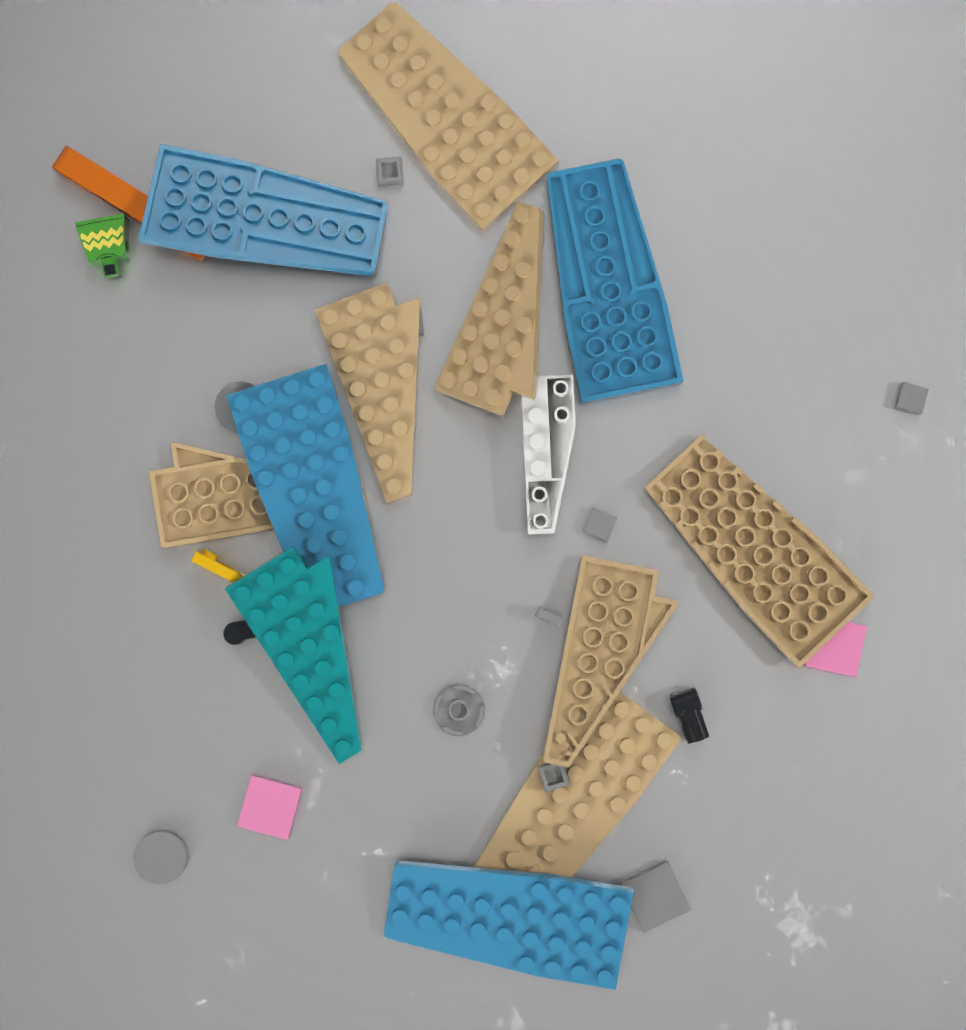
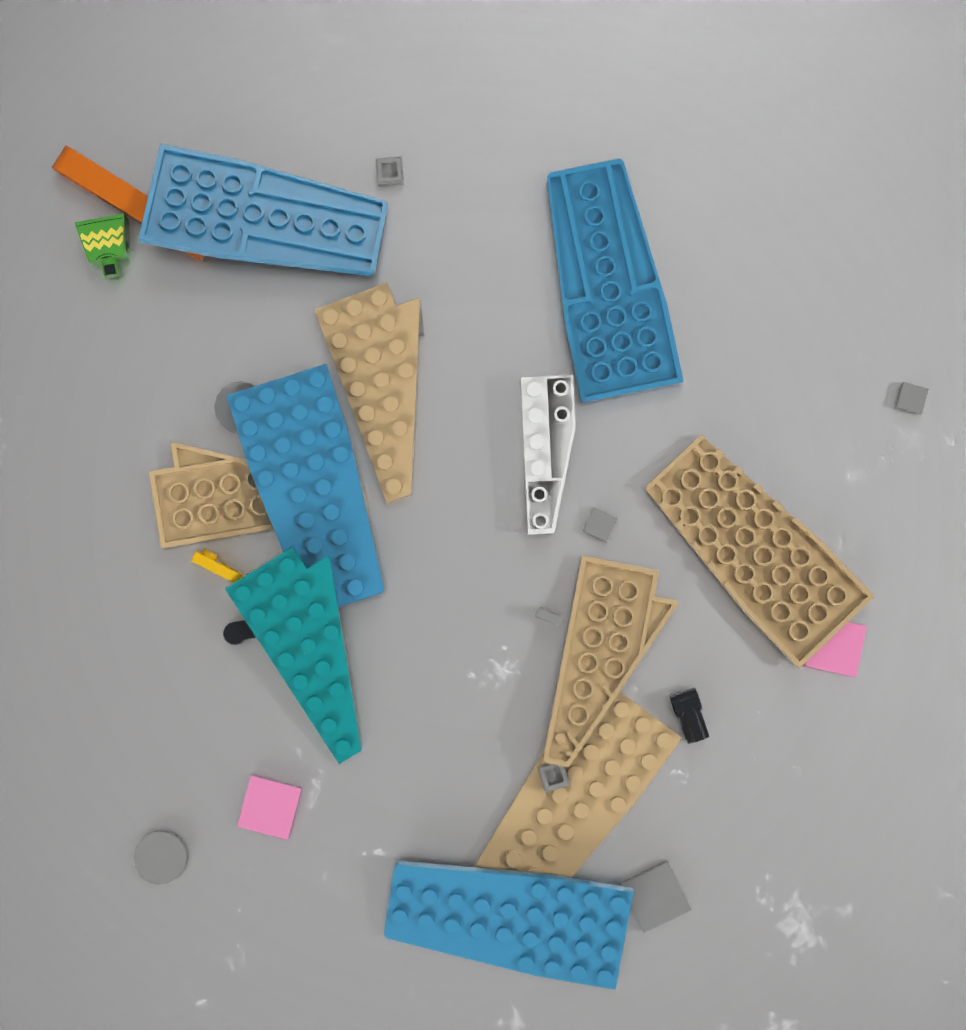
tan wing [339,2,559,231] -> none
light grey tile [433,684,485,736] -> none
tan wing [434,201,543,417] -> none

